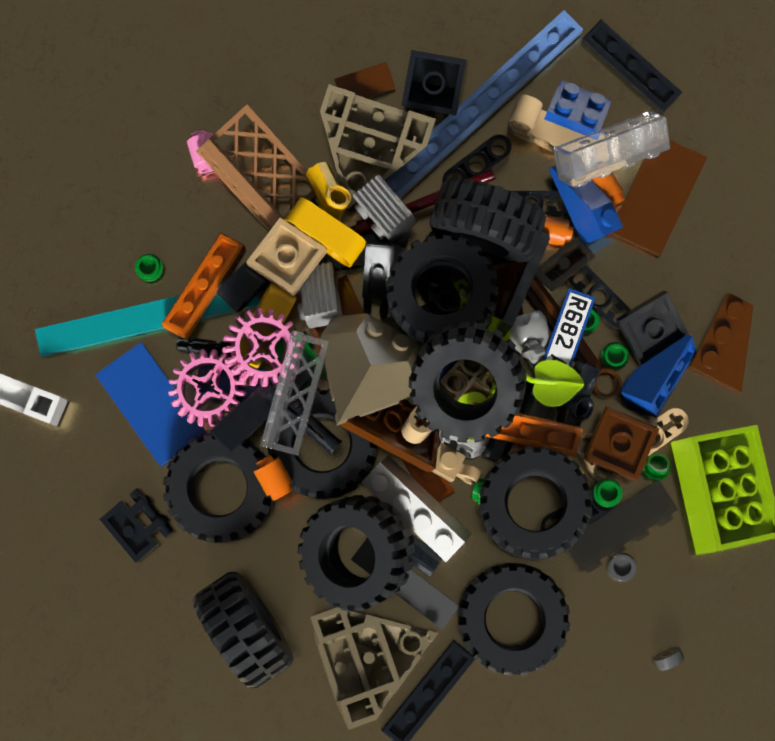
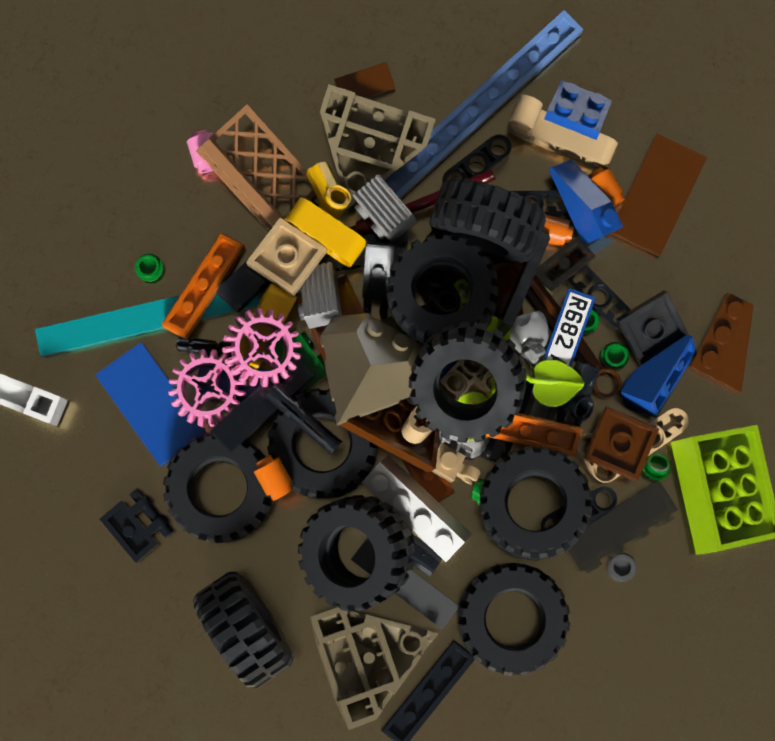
clear fence [260,330,330,456] -> none
black slope [401,50,468,116] -> none
clear brick [553,111,670,187] -> none
black tile [582,19,682,114] -> none
green plate [593,478,623,507] -> none
dark grey tile [654,647,685,671] -> none

